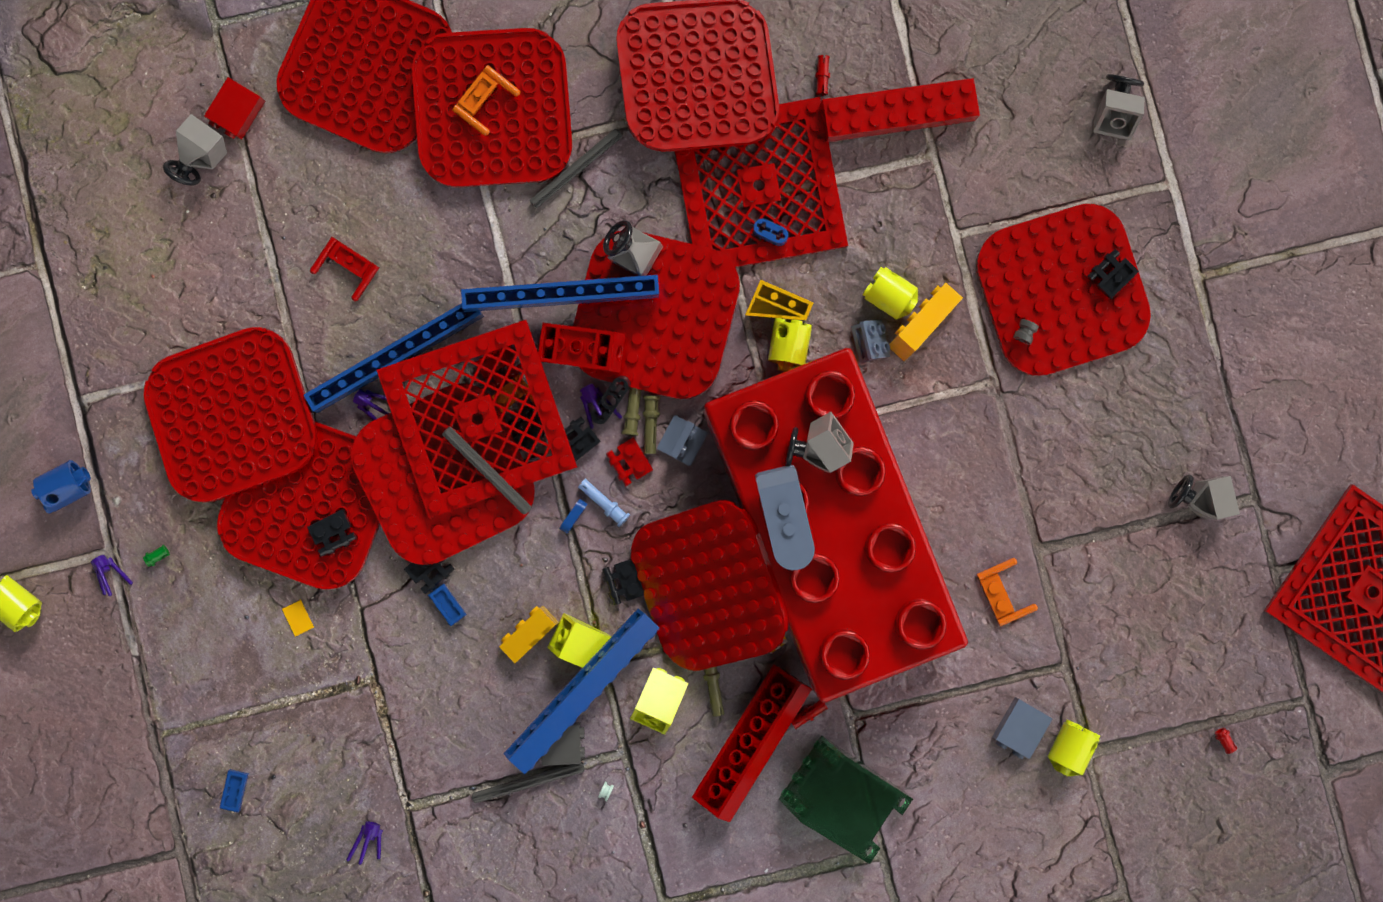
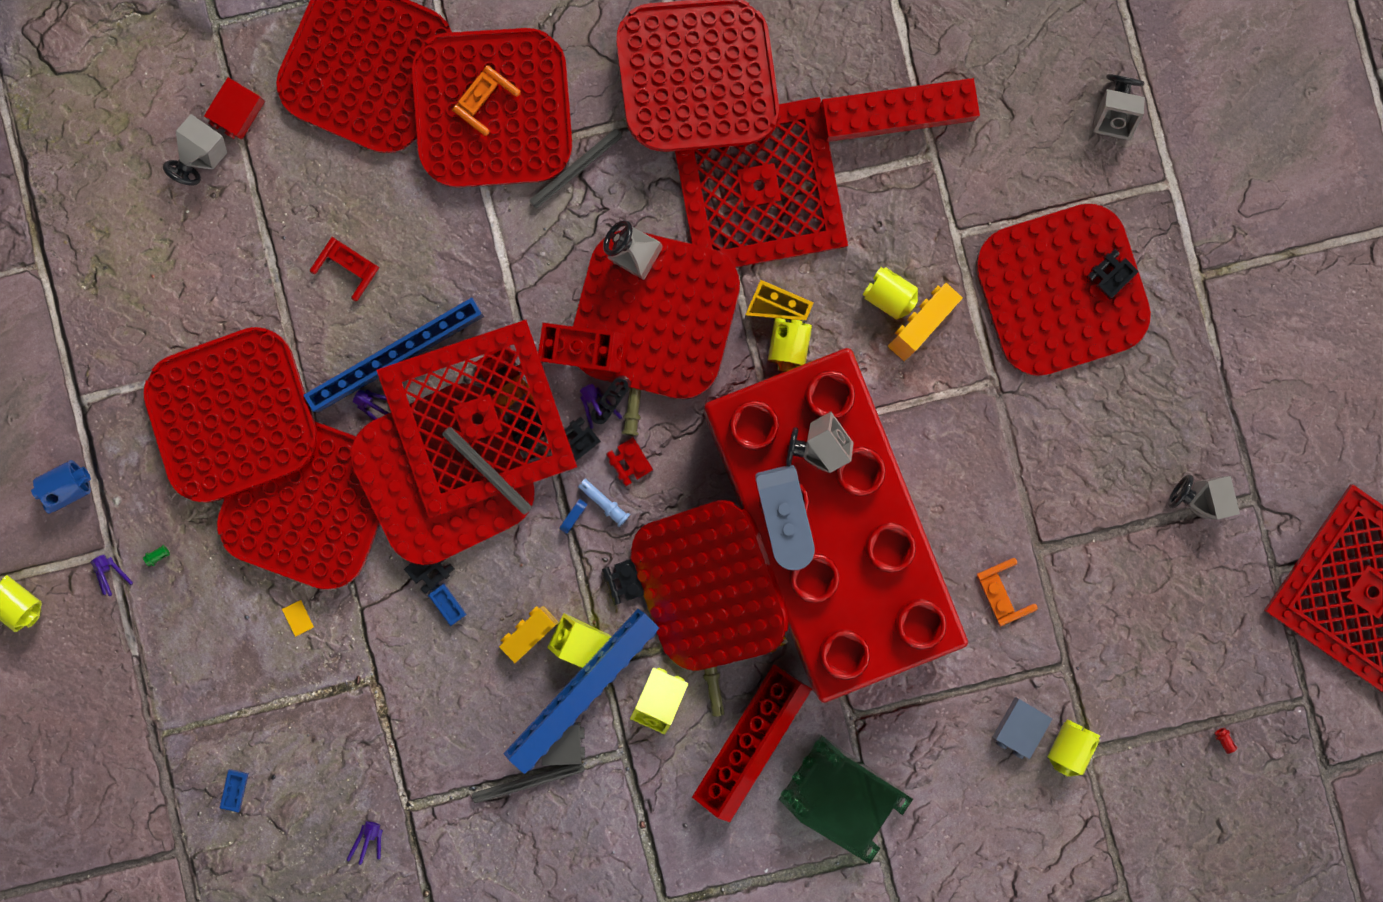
black plate [307,509,357,557] -> none
blue brick [461,275,659,312] -> none
light aqua bush [598,781,614,802] -> none
olive pin [643,396,660,454] -> none
sand blue bracket [657,415,708,466] -> none
blue beam [753,219,788,246] -> none
red pin [792,700,828,730] -> none
red pin [815,55,830,96] -> none
sand blue bracket [851,320,890,363] -> none
dark grey wheel [1013,319,1039,345] -> none

